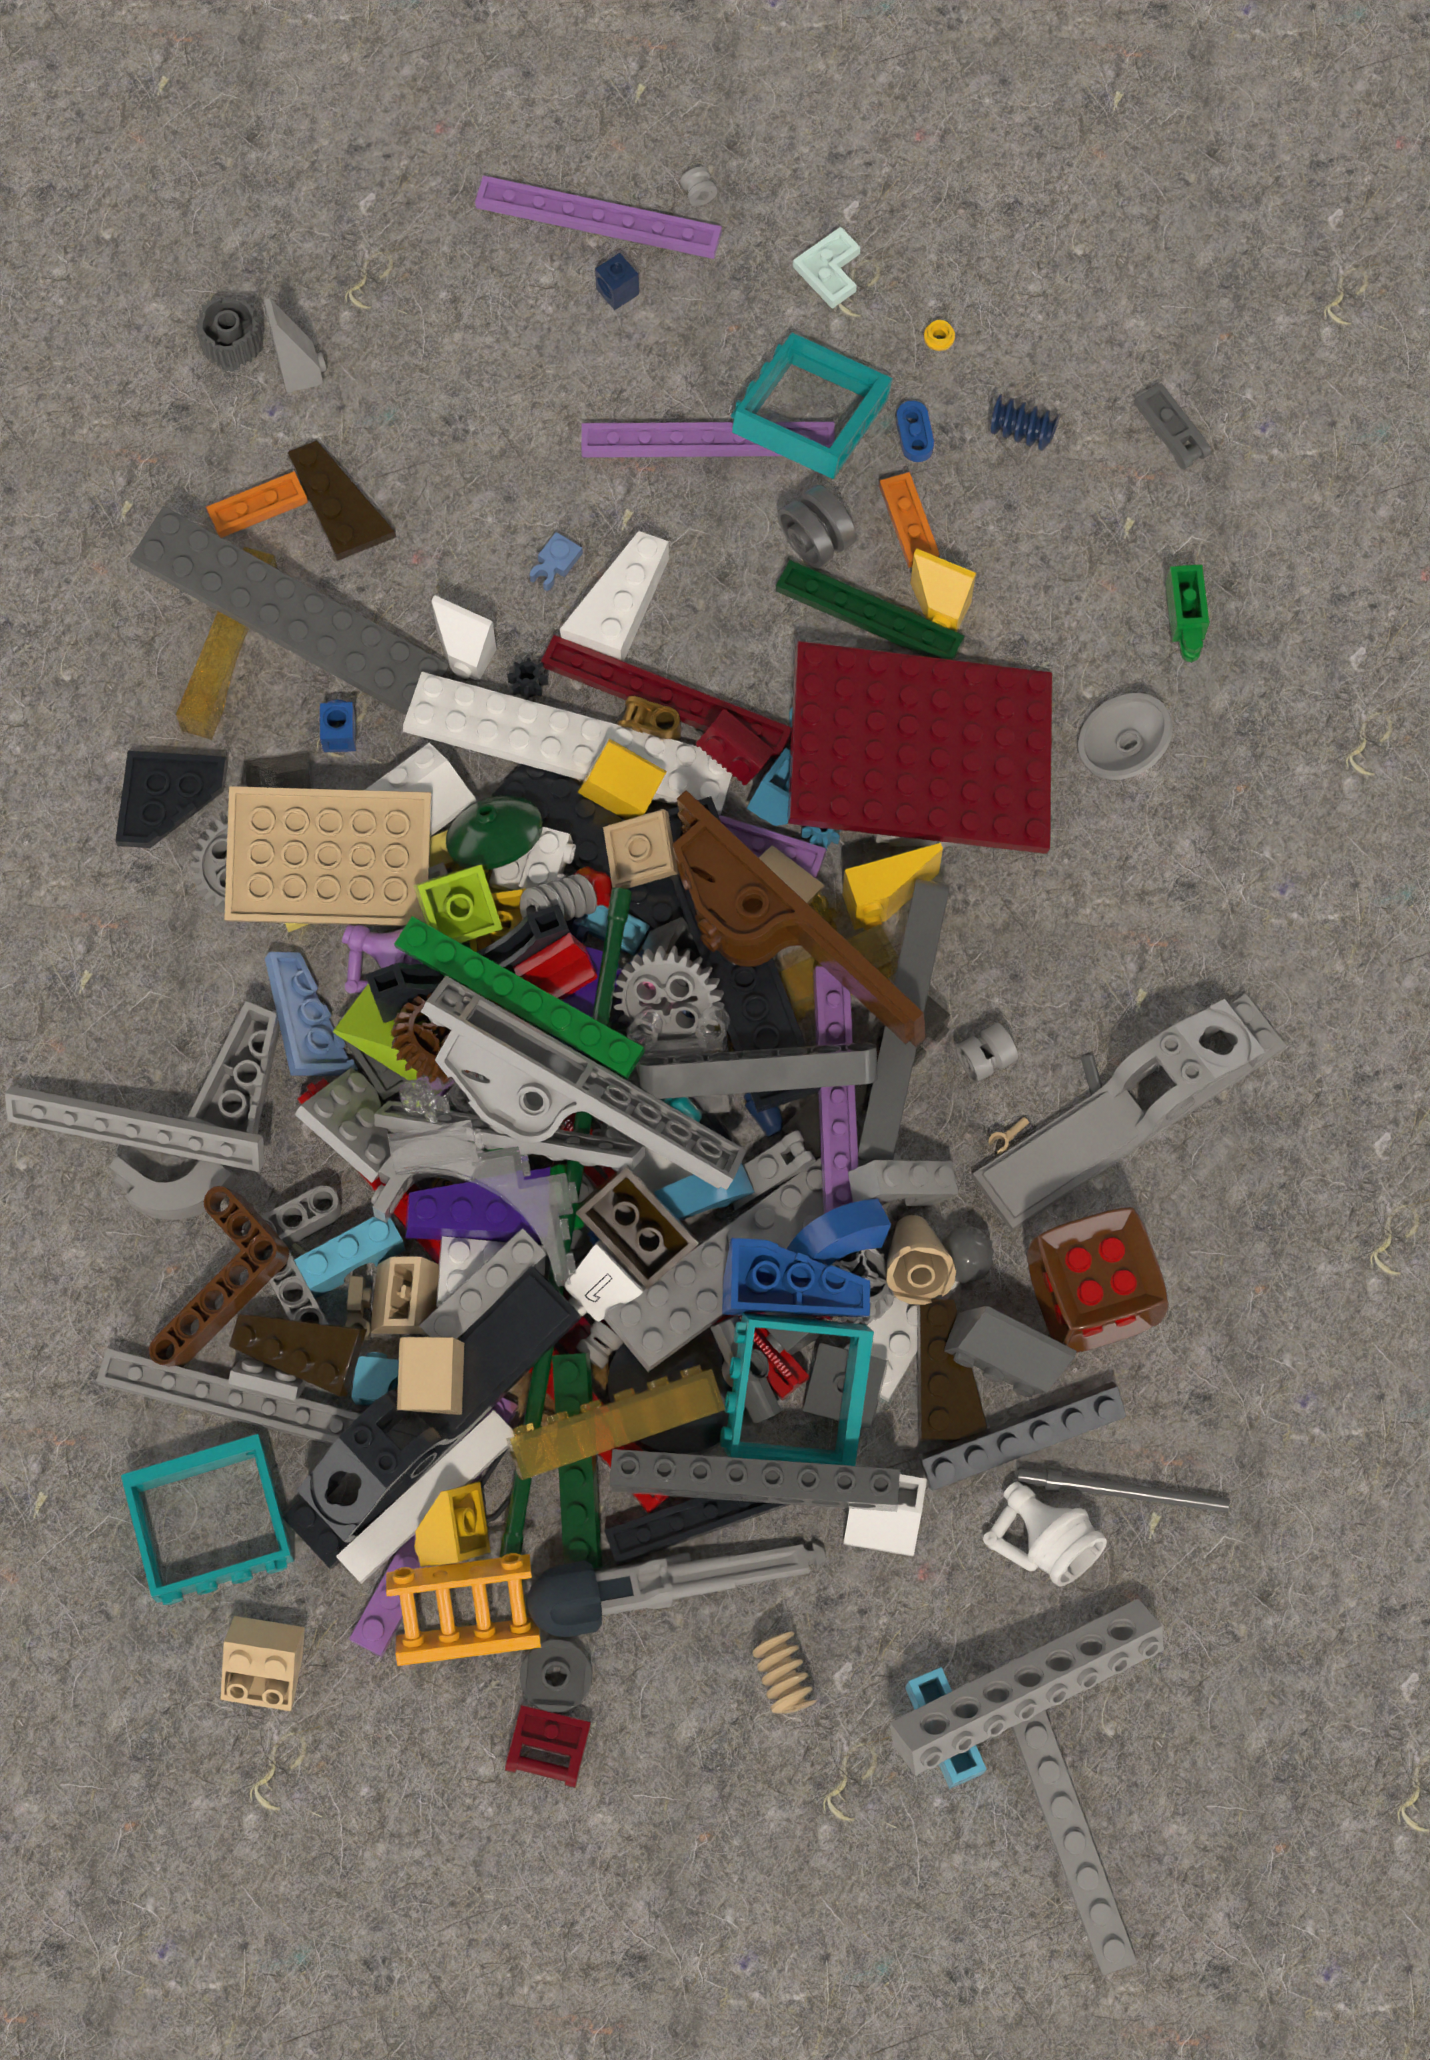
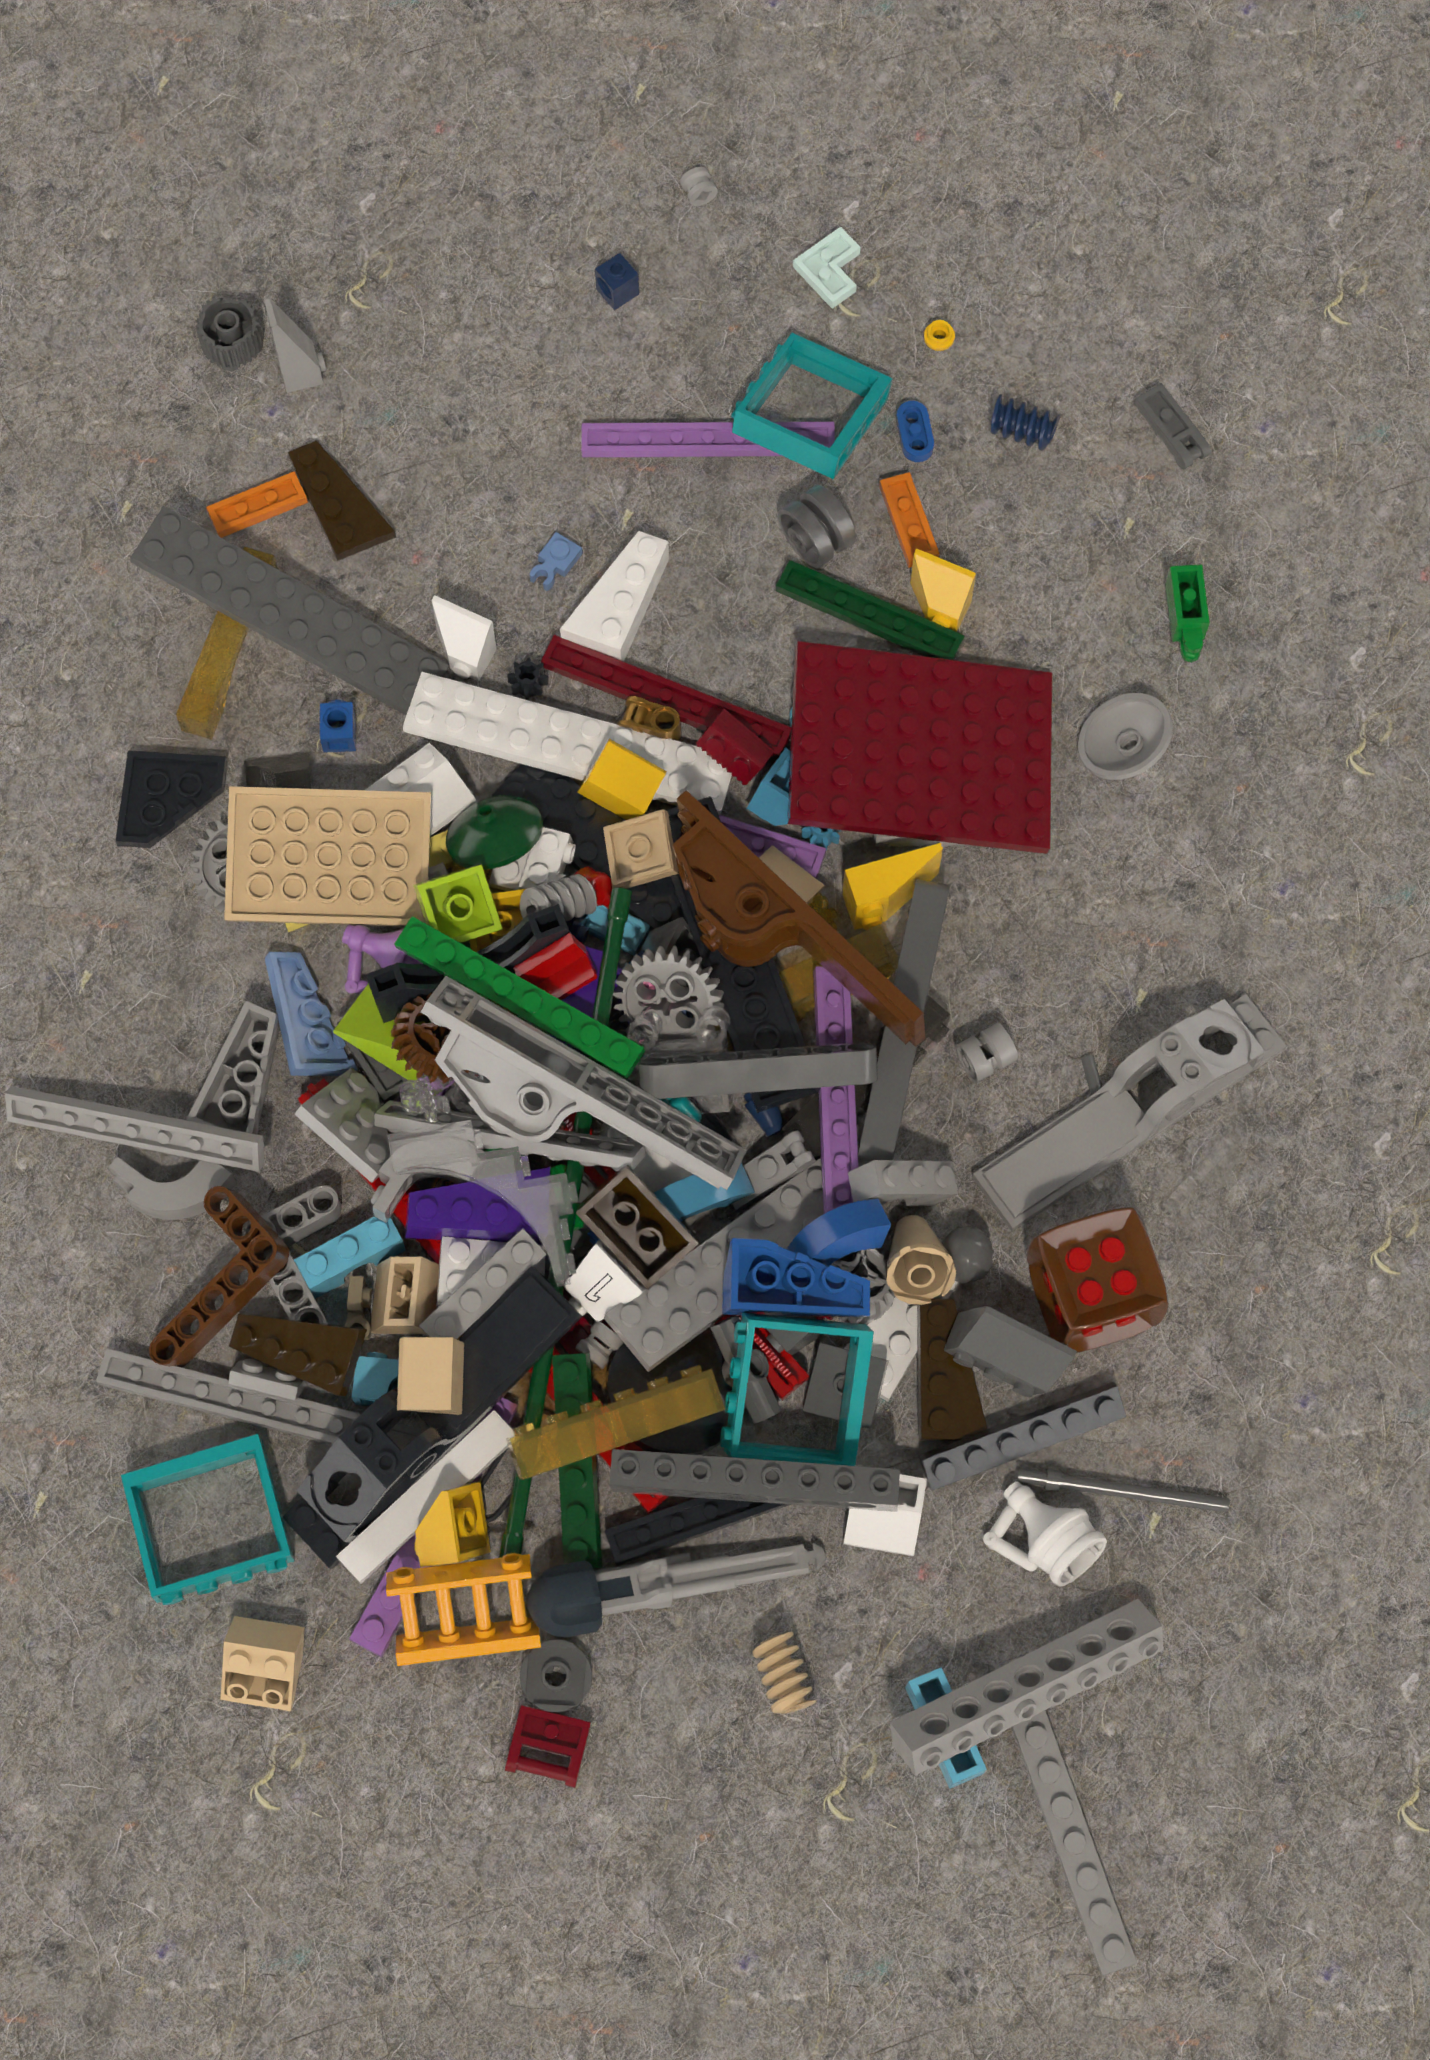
medium lavender plate [475,176,722,259] -> none
tan hand [988,1117,1029,1155] -> none

